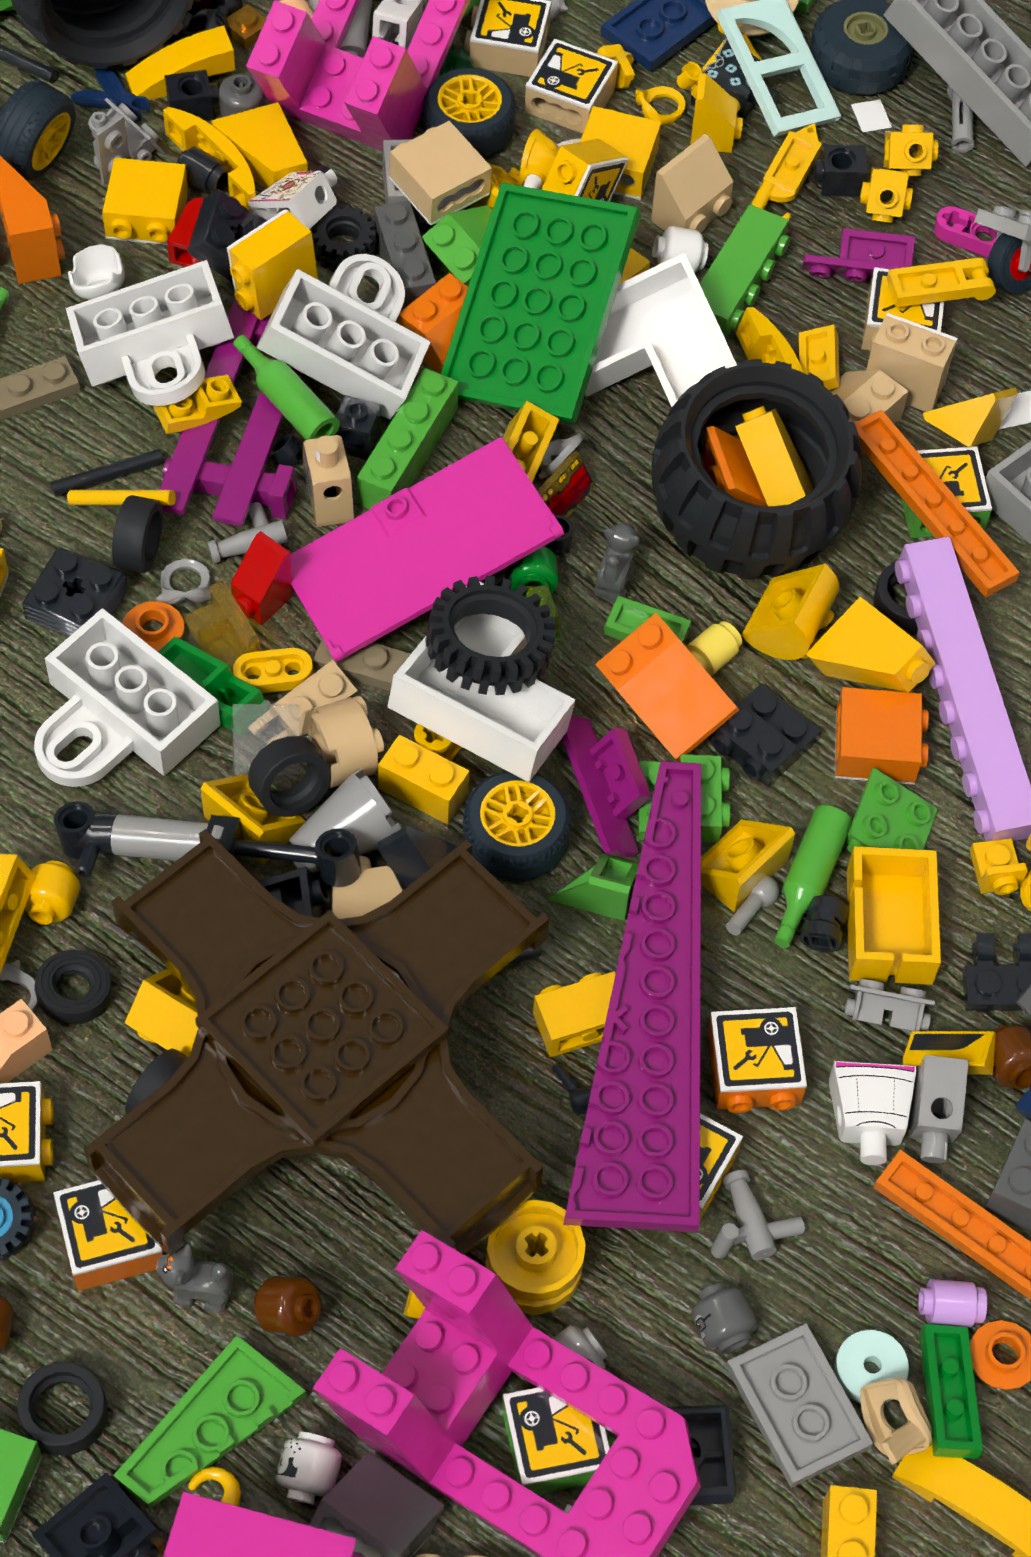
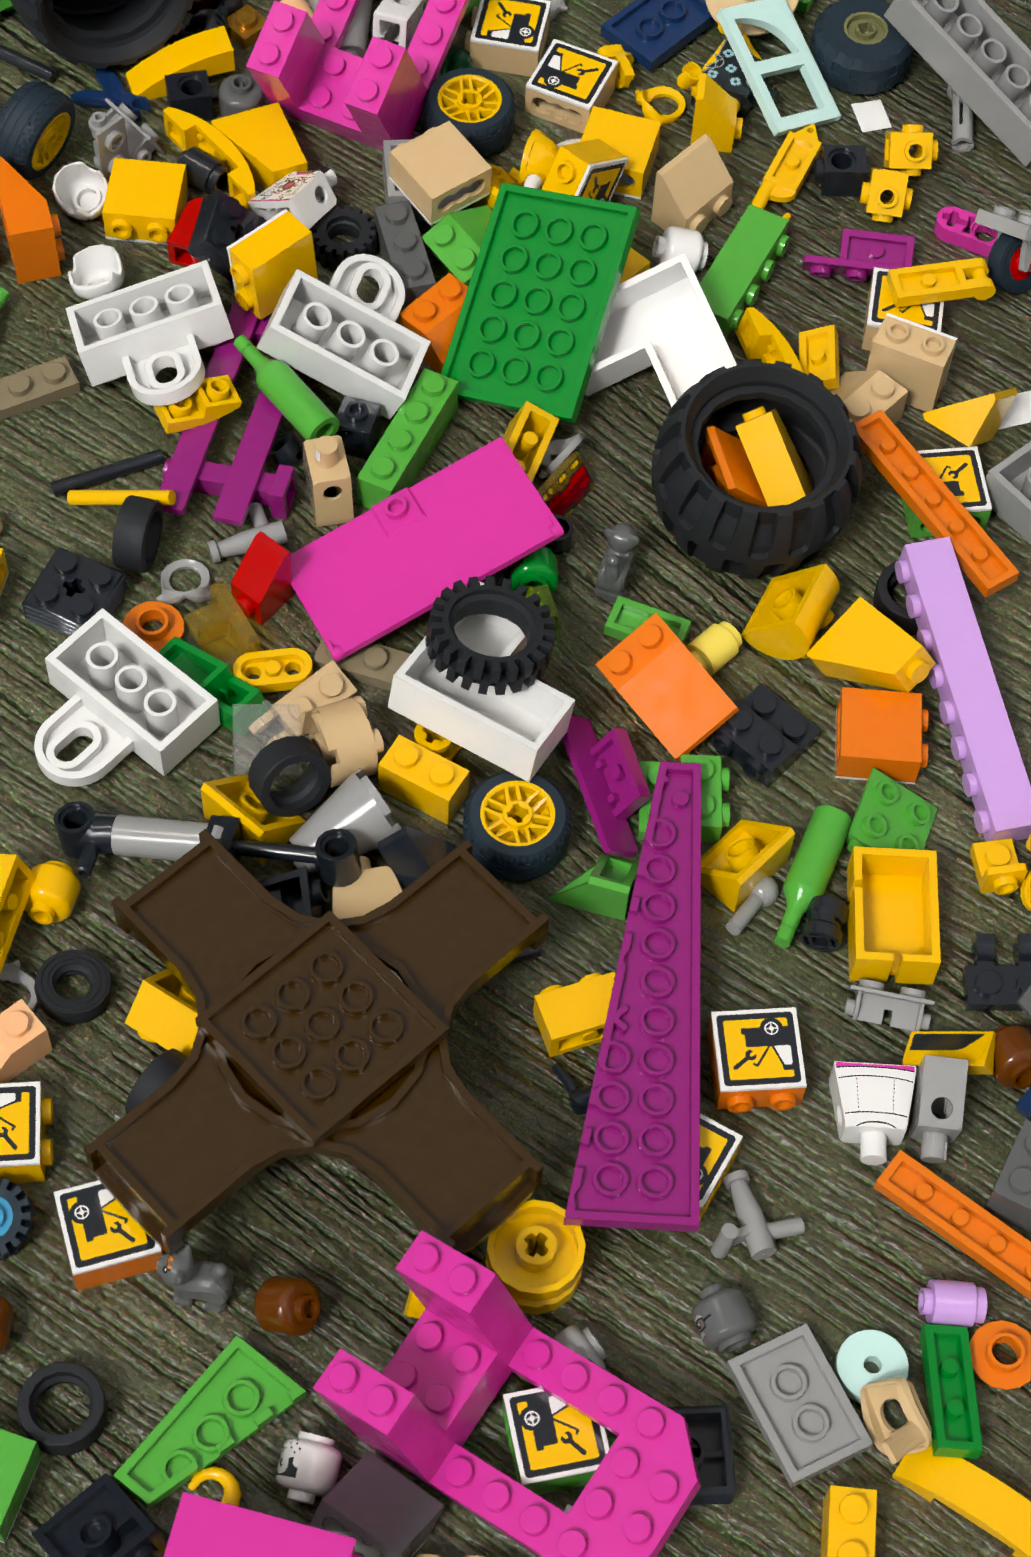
none -> white hair [52,161,108,221]

